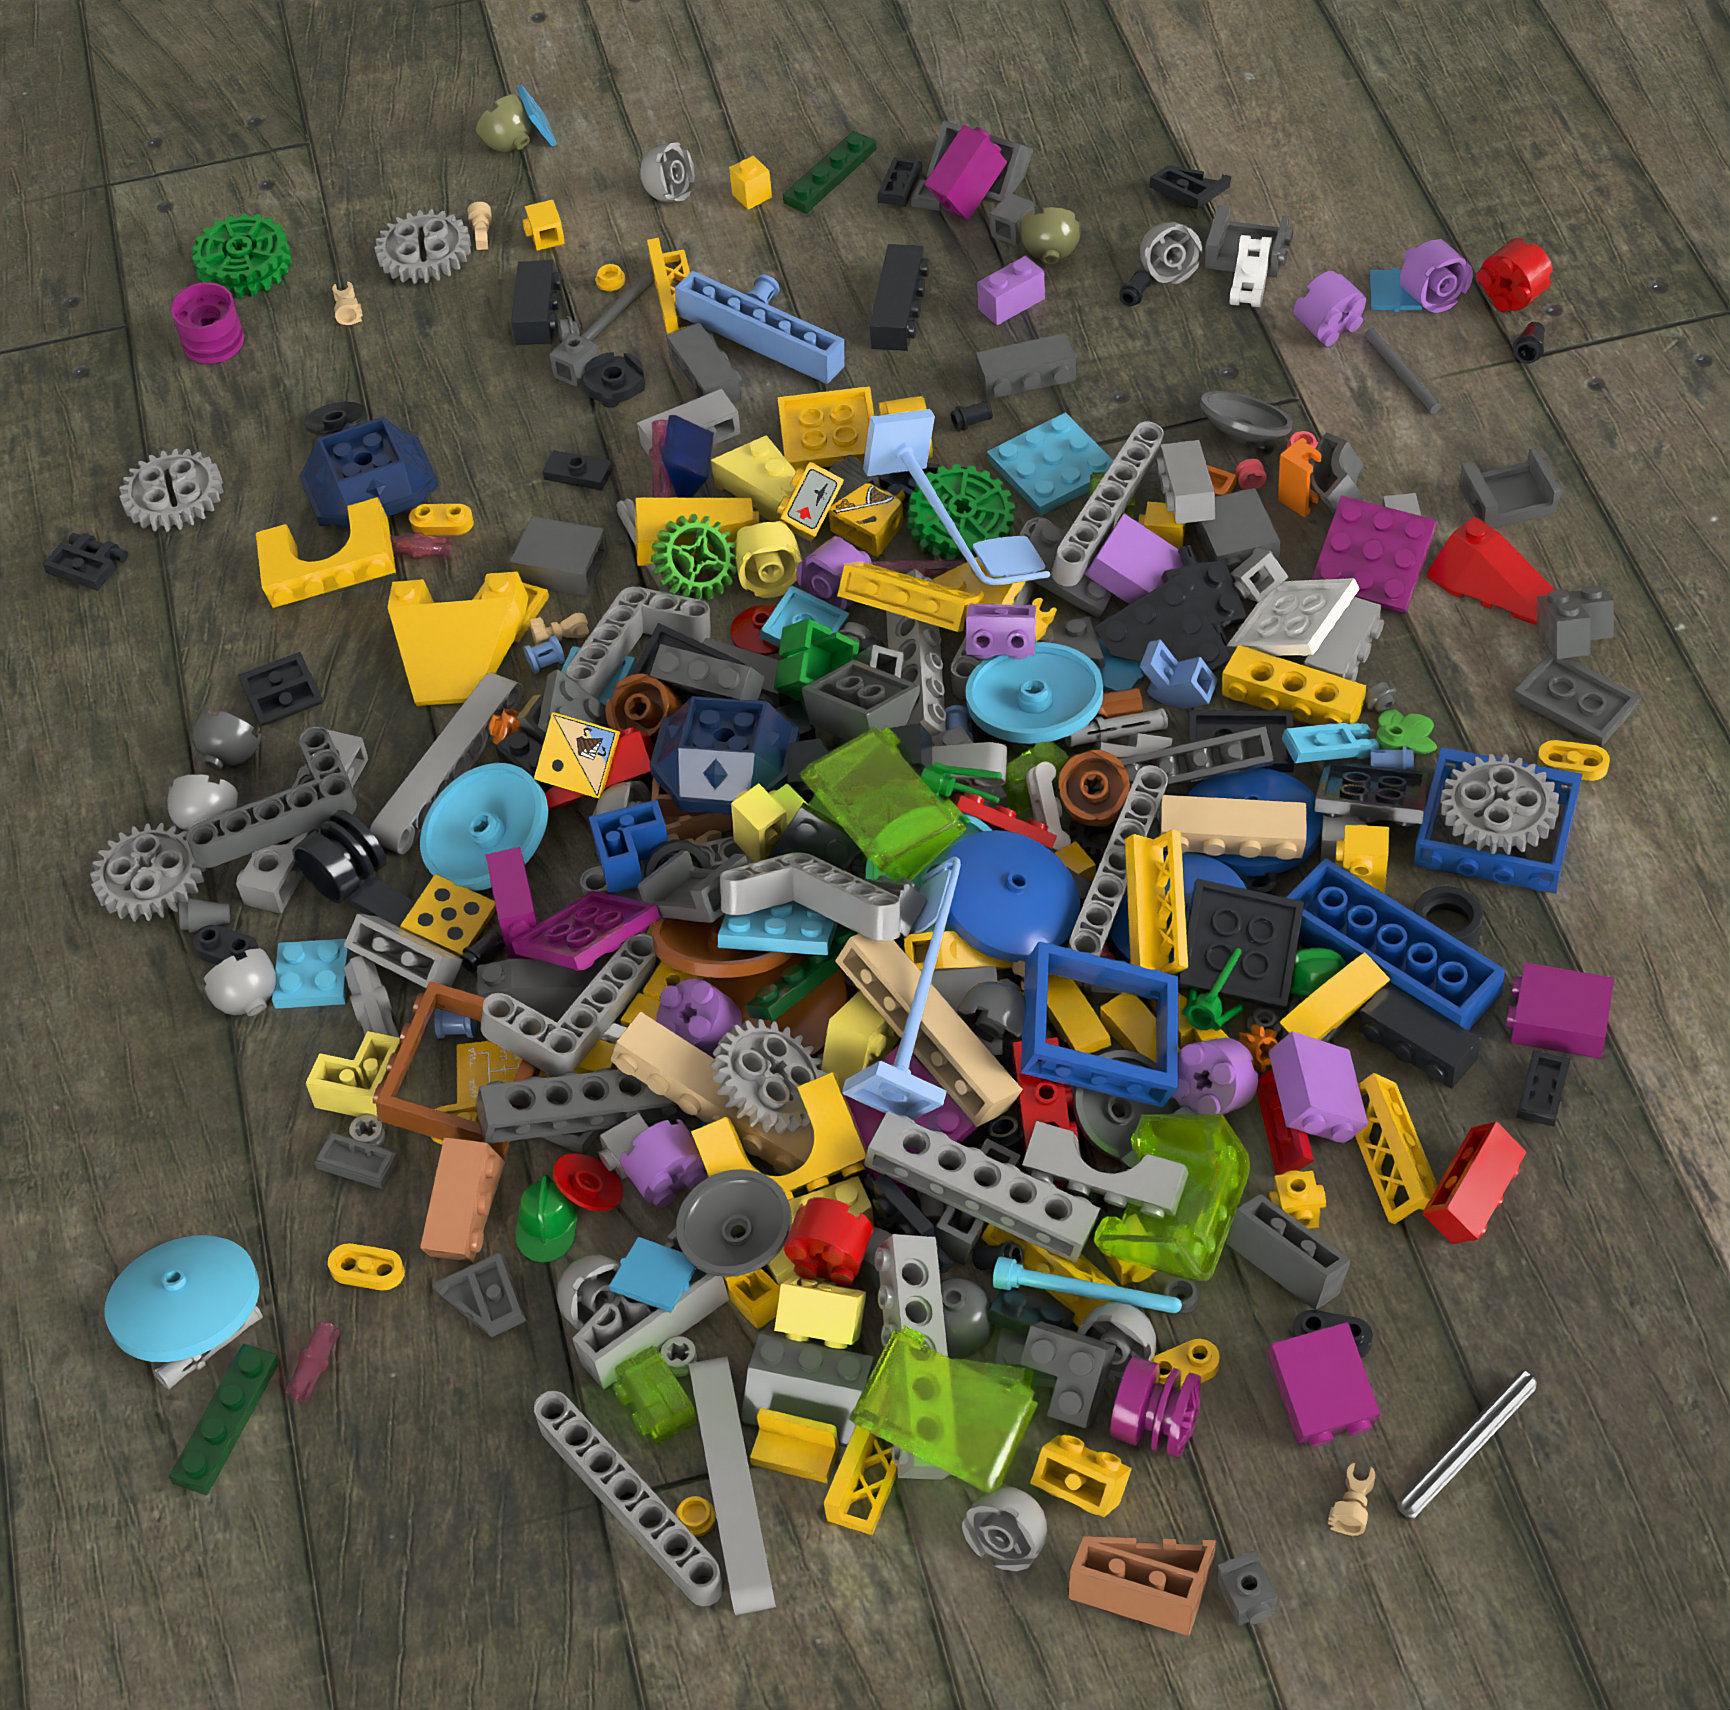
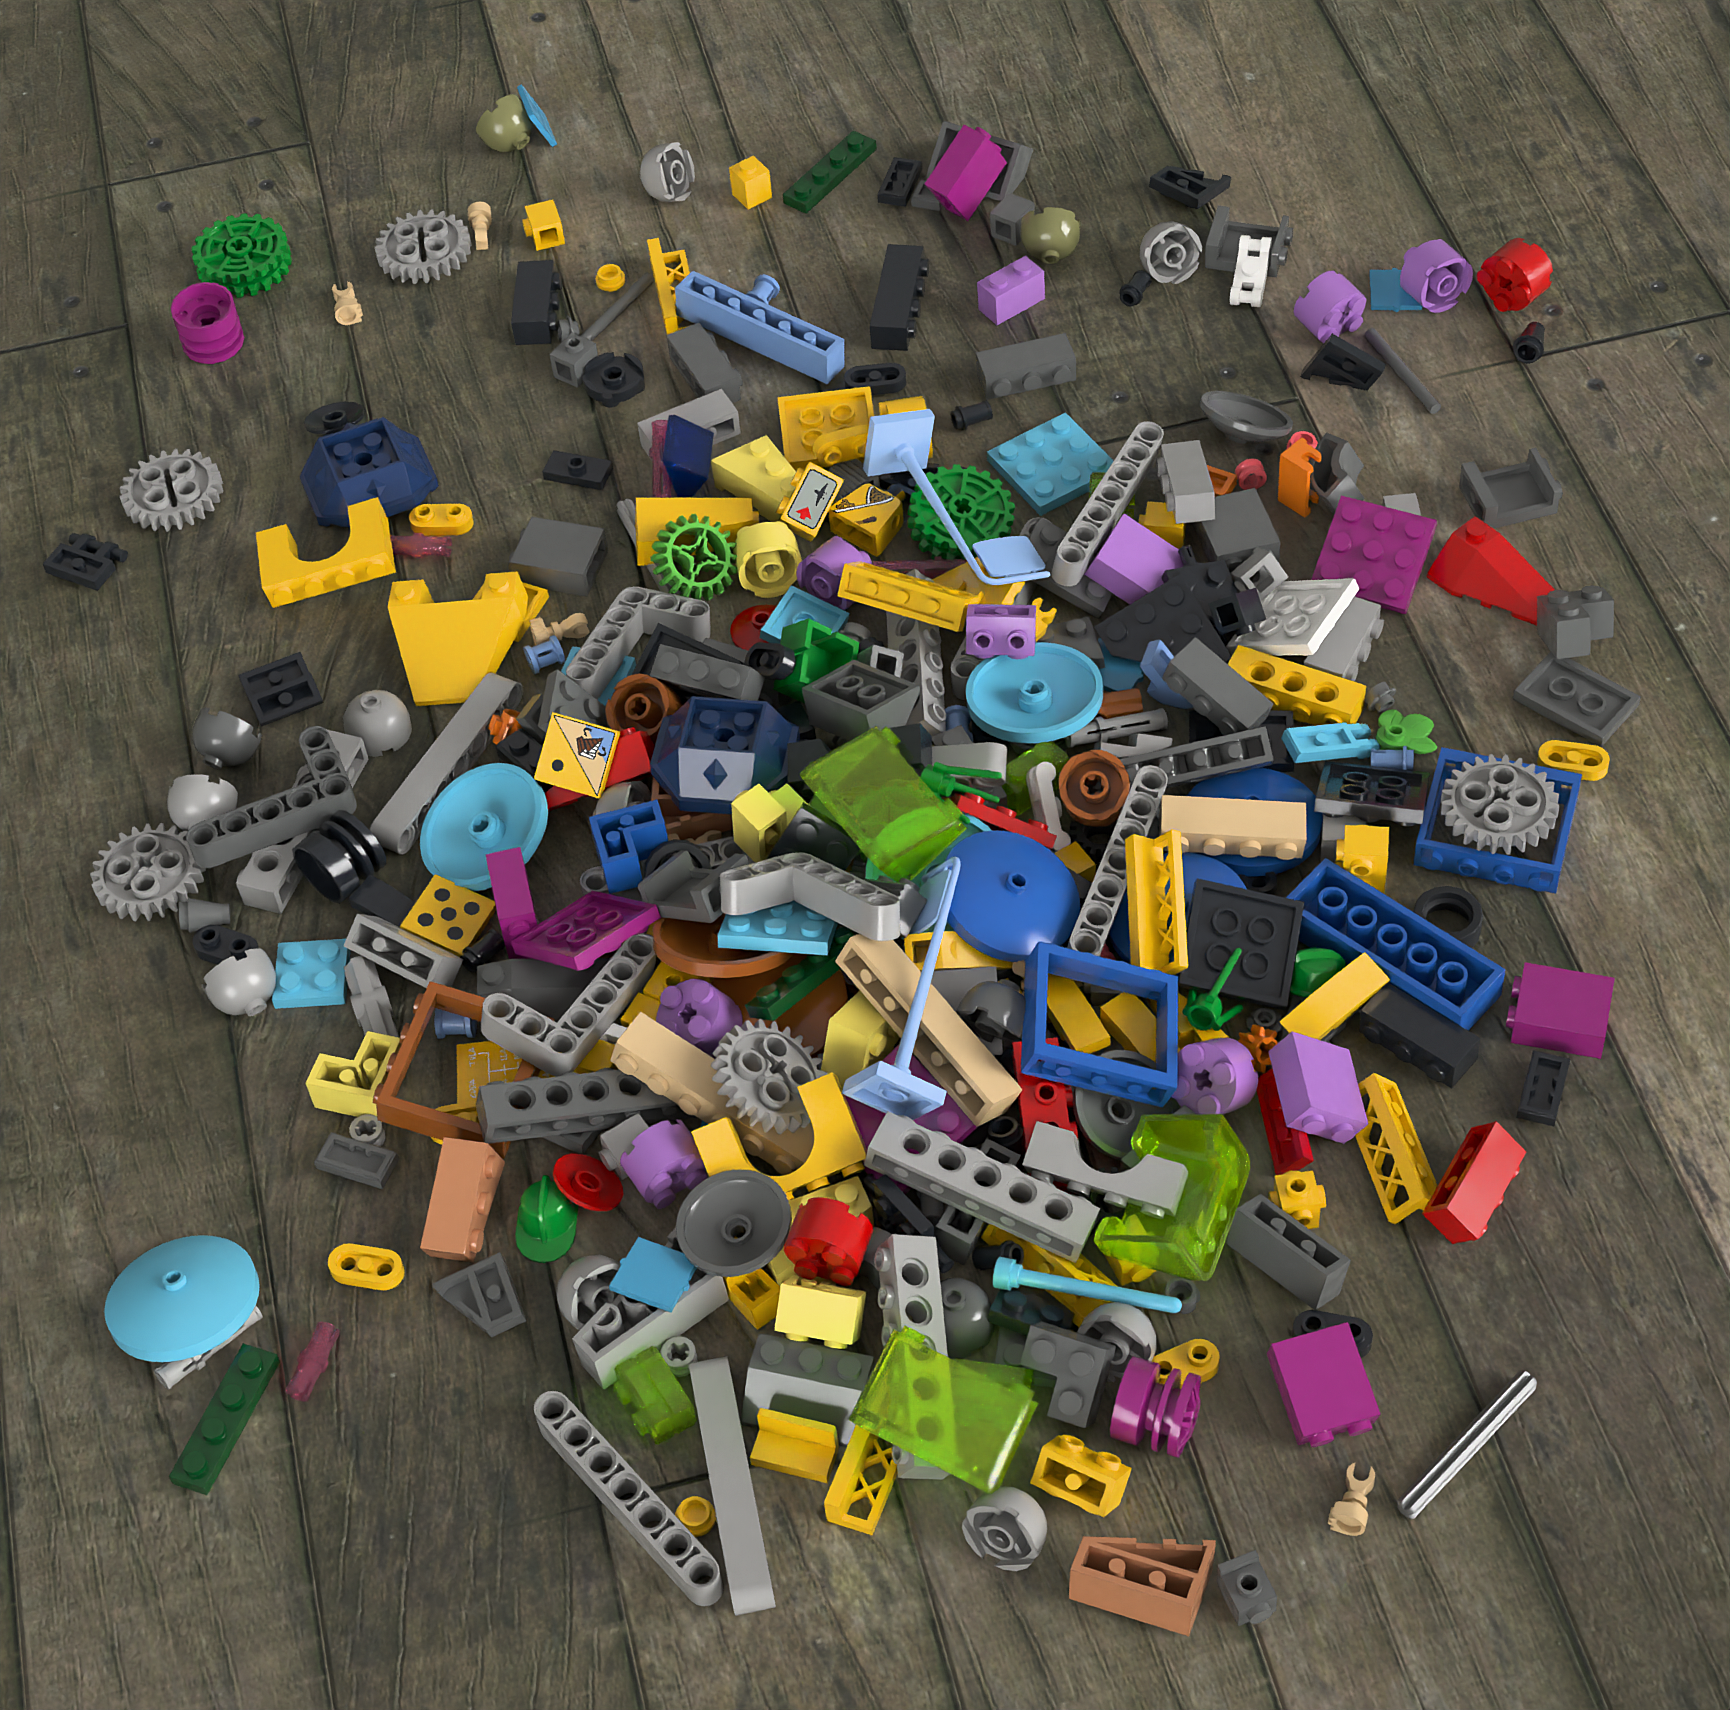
none -> light grey cylinder [343,689,412,757]
none -> black plate [744,642,796,680]
none -> yellow plate [813,425,869,465]
none -> black plate [844,363,907,395]
none -> dark grey brick [1162,637,1274,735]
none -> black brick [1208,588,1267,637]
none -> black wing [1300,333,1386,391]

